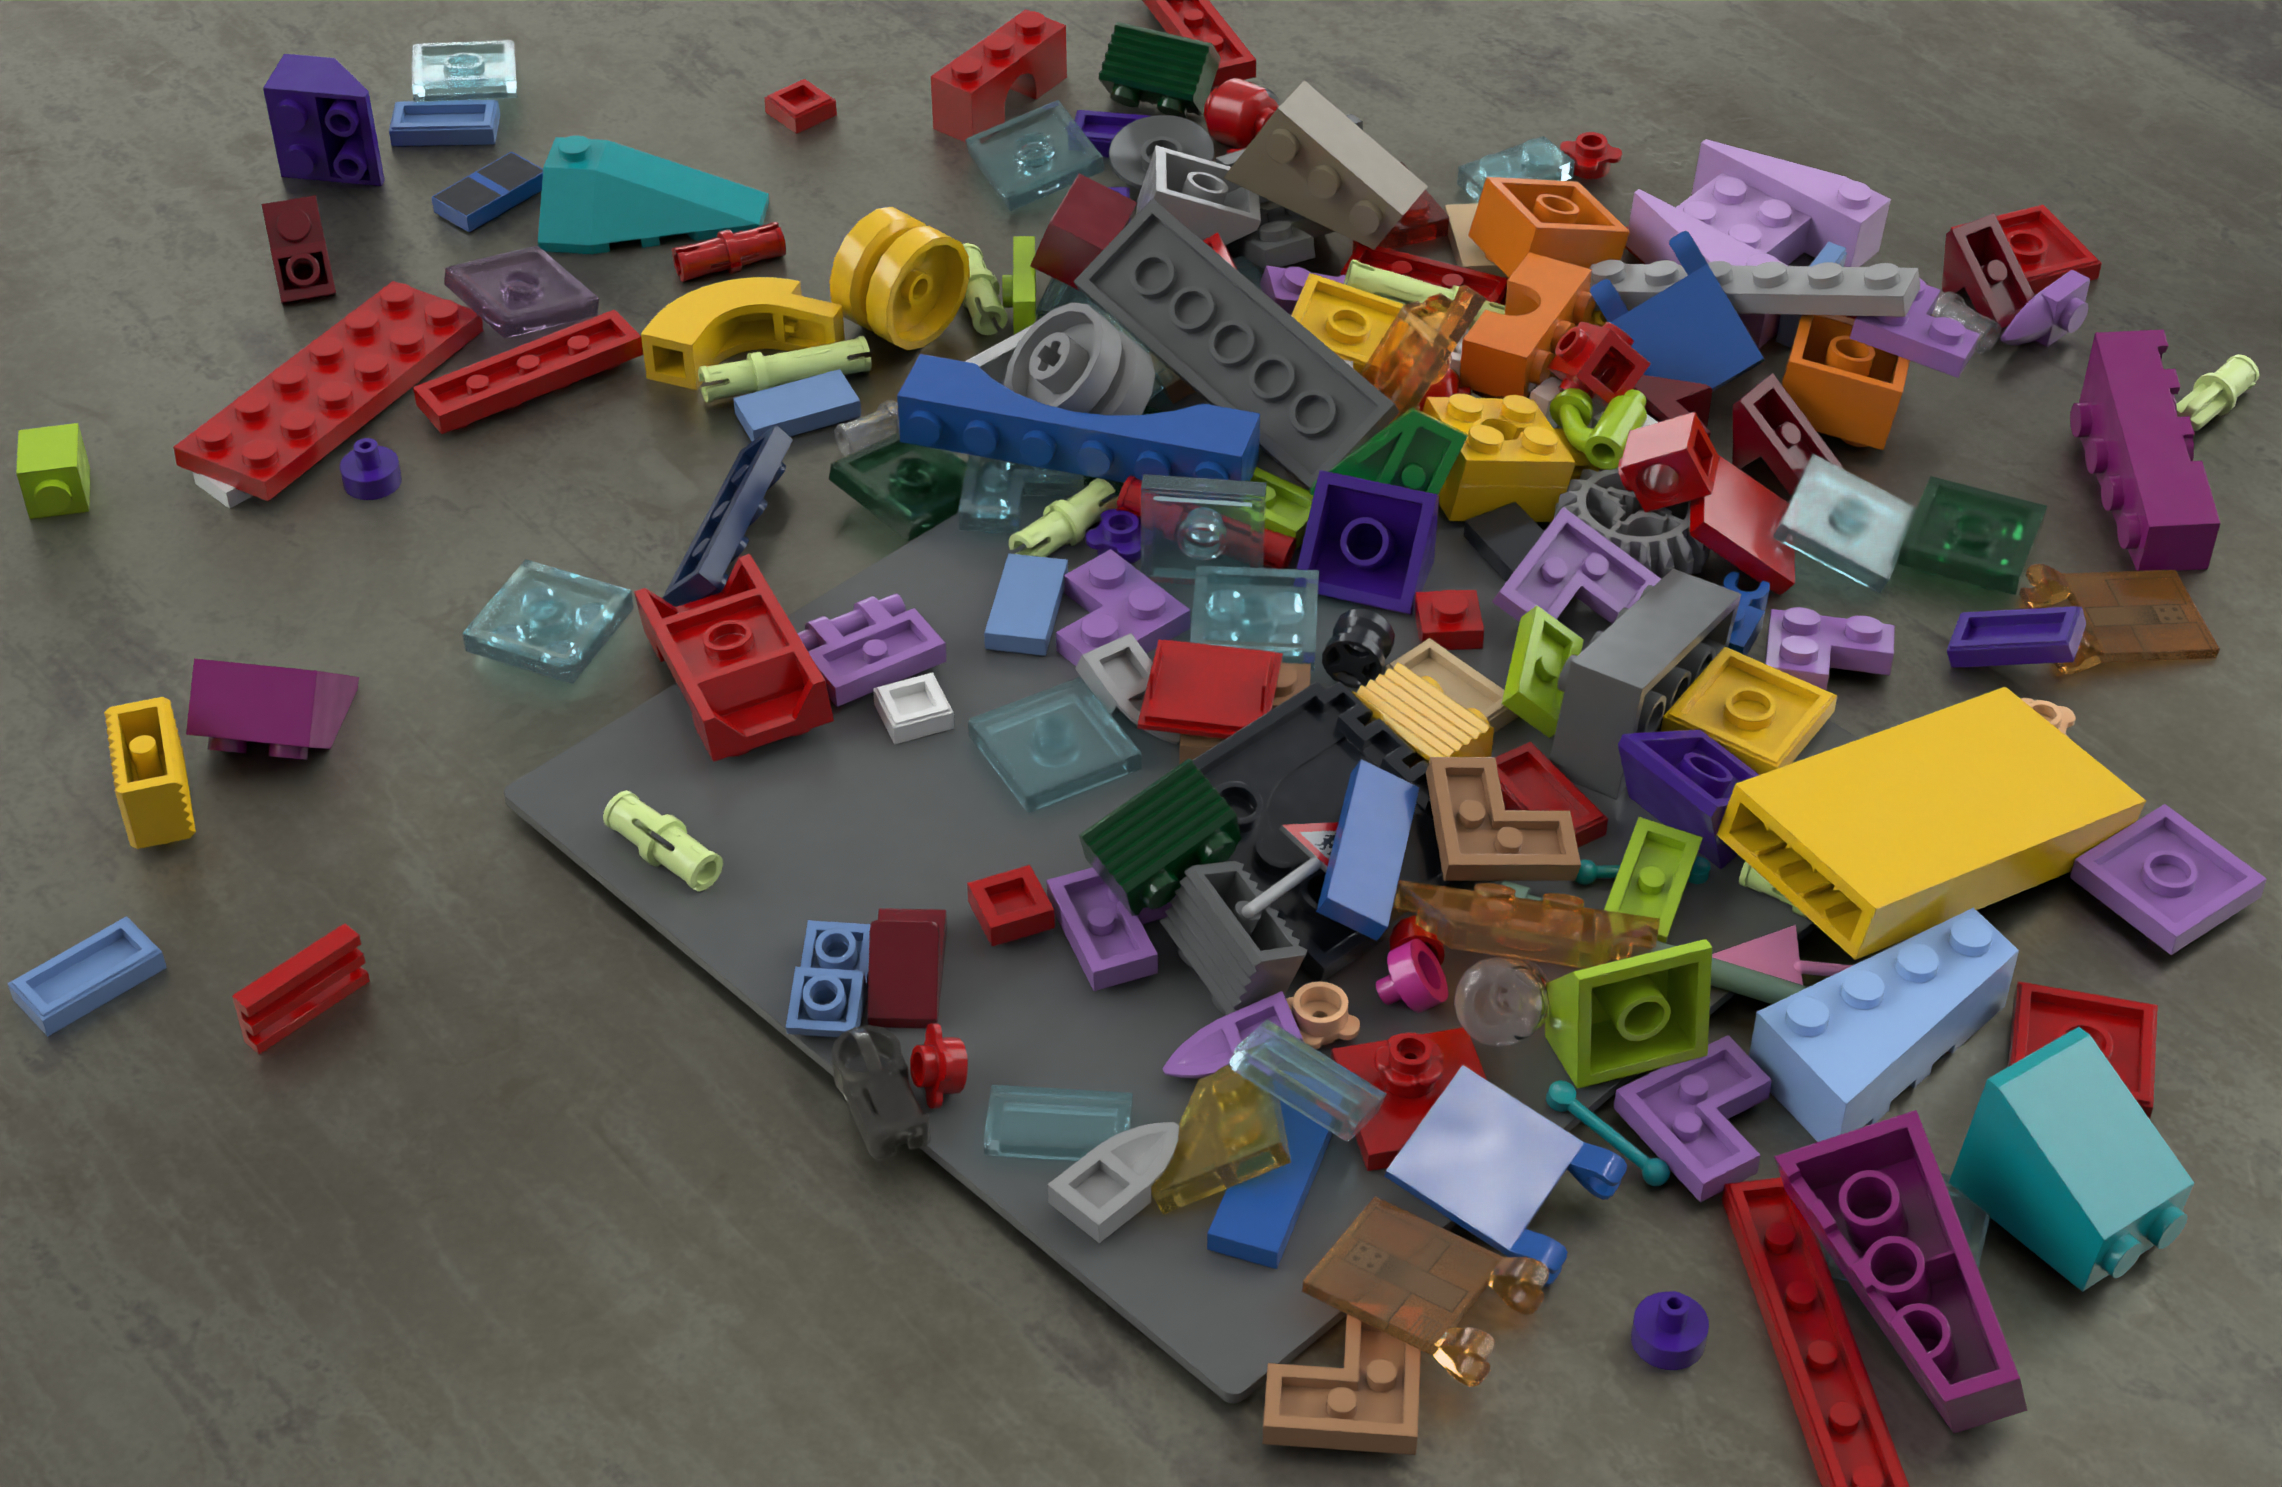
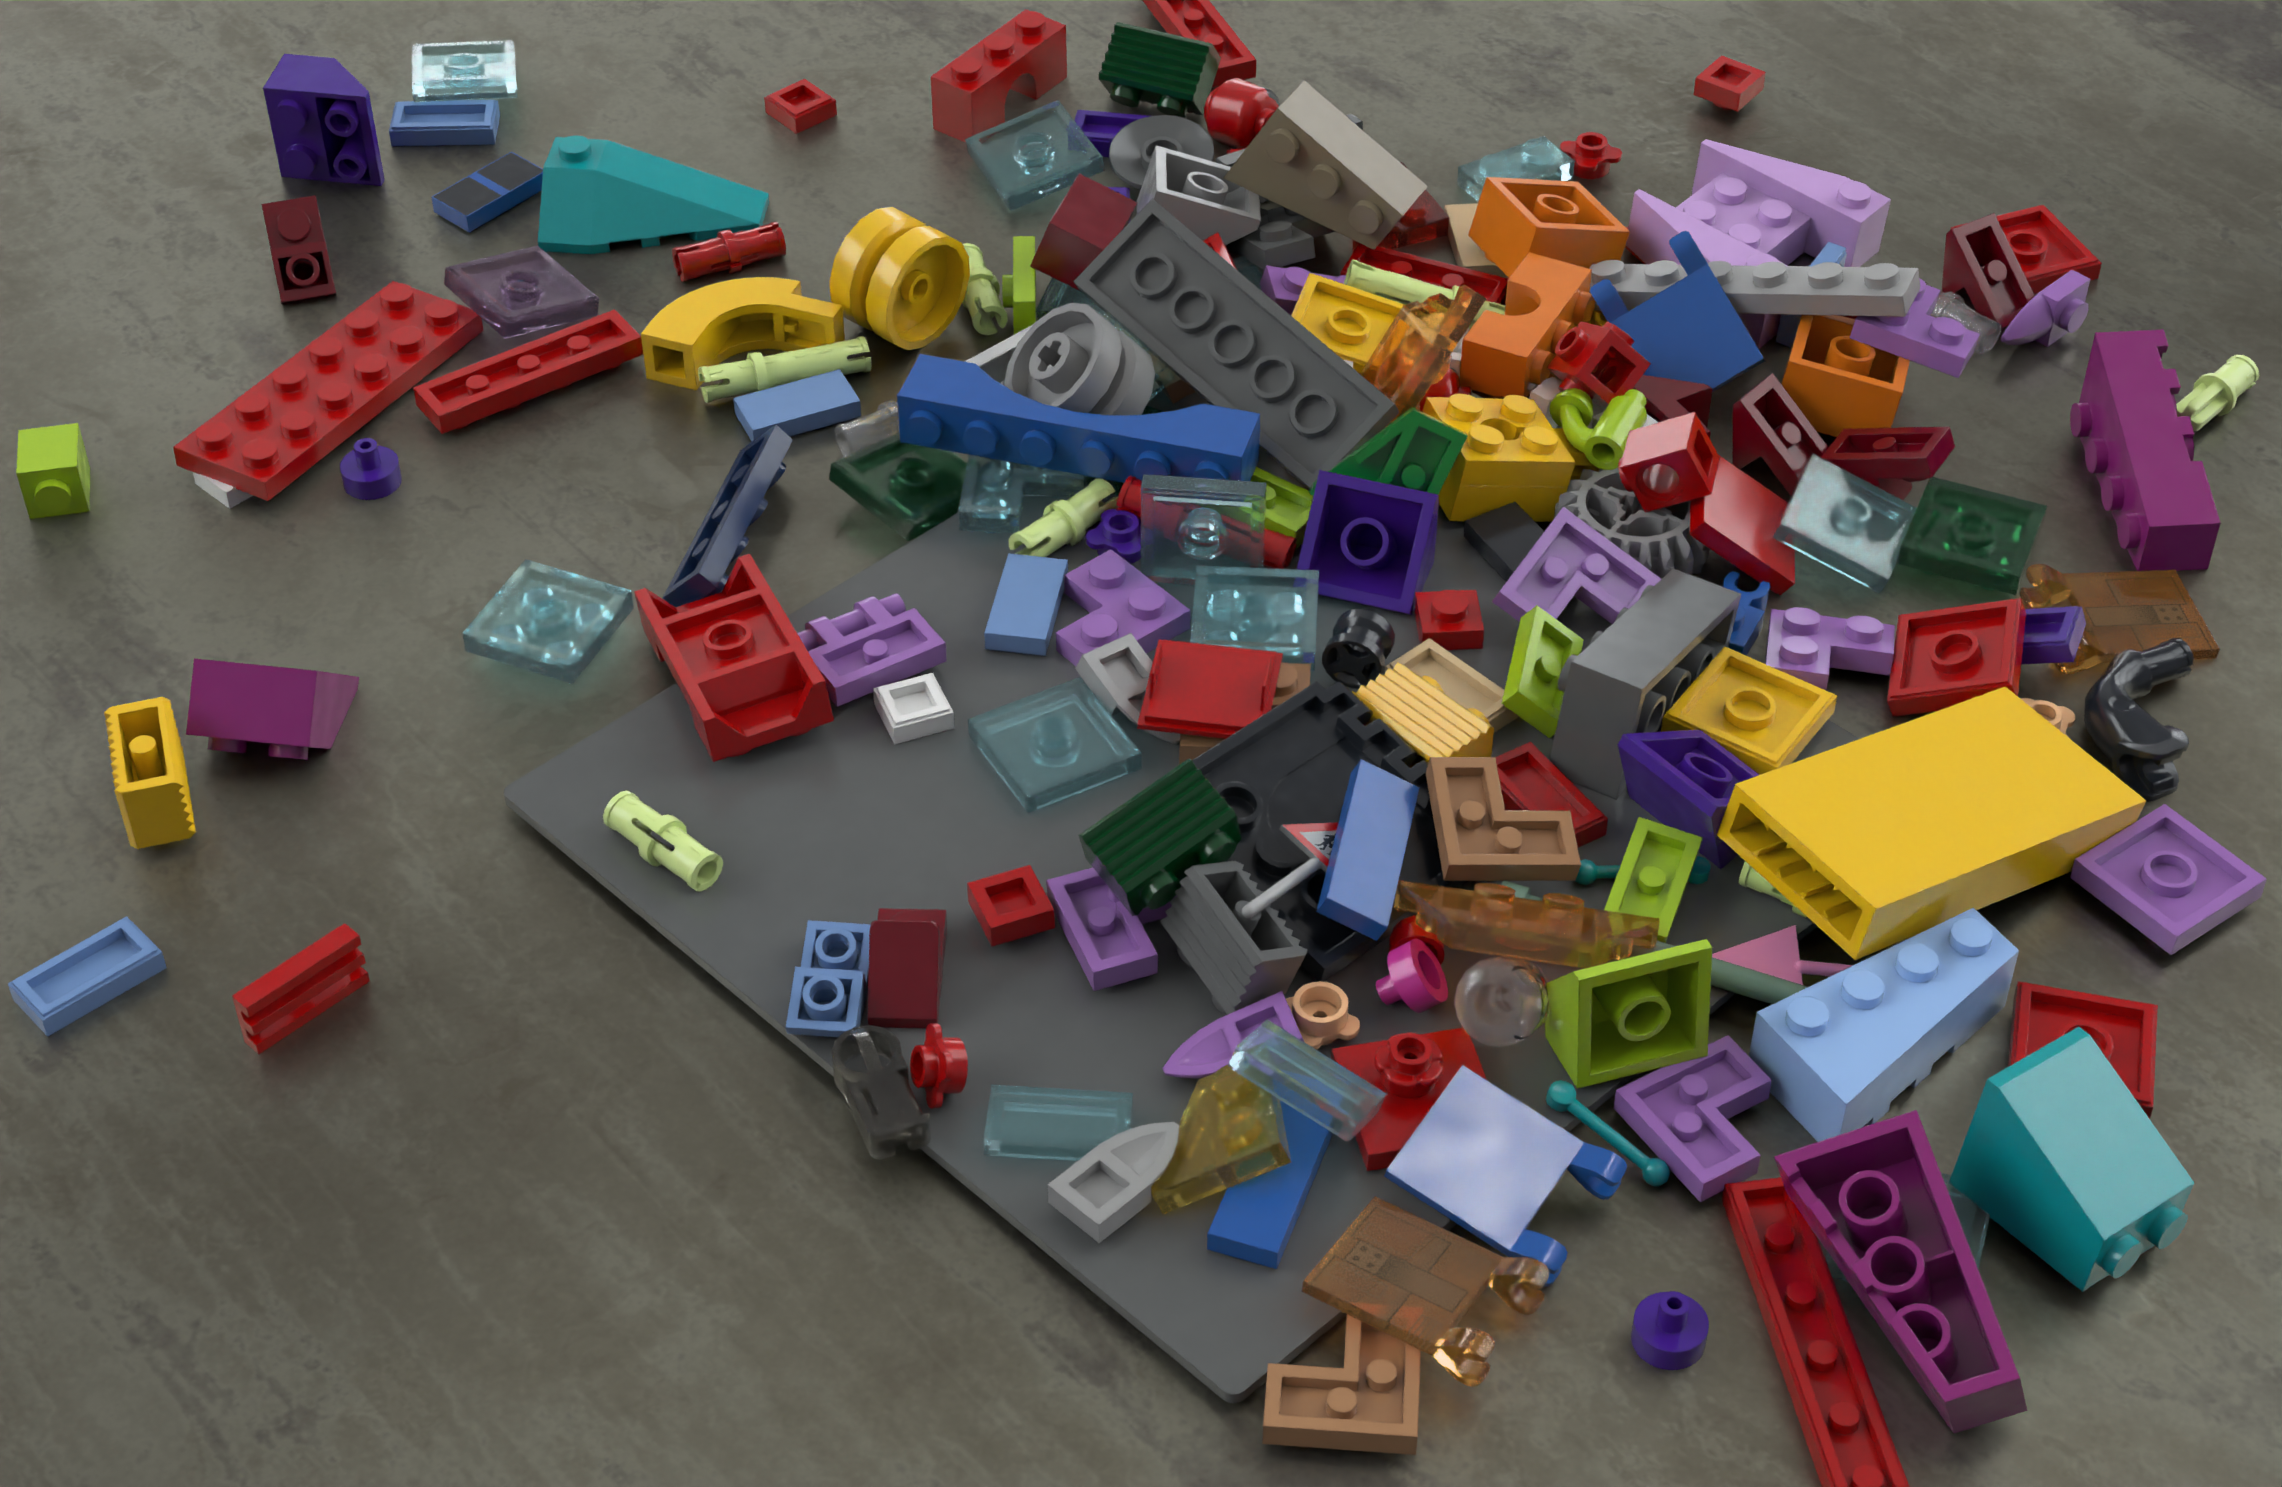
none -> red plate [1693,55,1766,112]
none -> dark red slope [1819,426,1955,516]
none -> red tile [1887,598,2026,716]
none -> black piece [2084,638,2194,802]

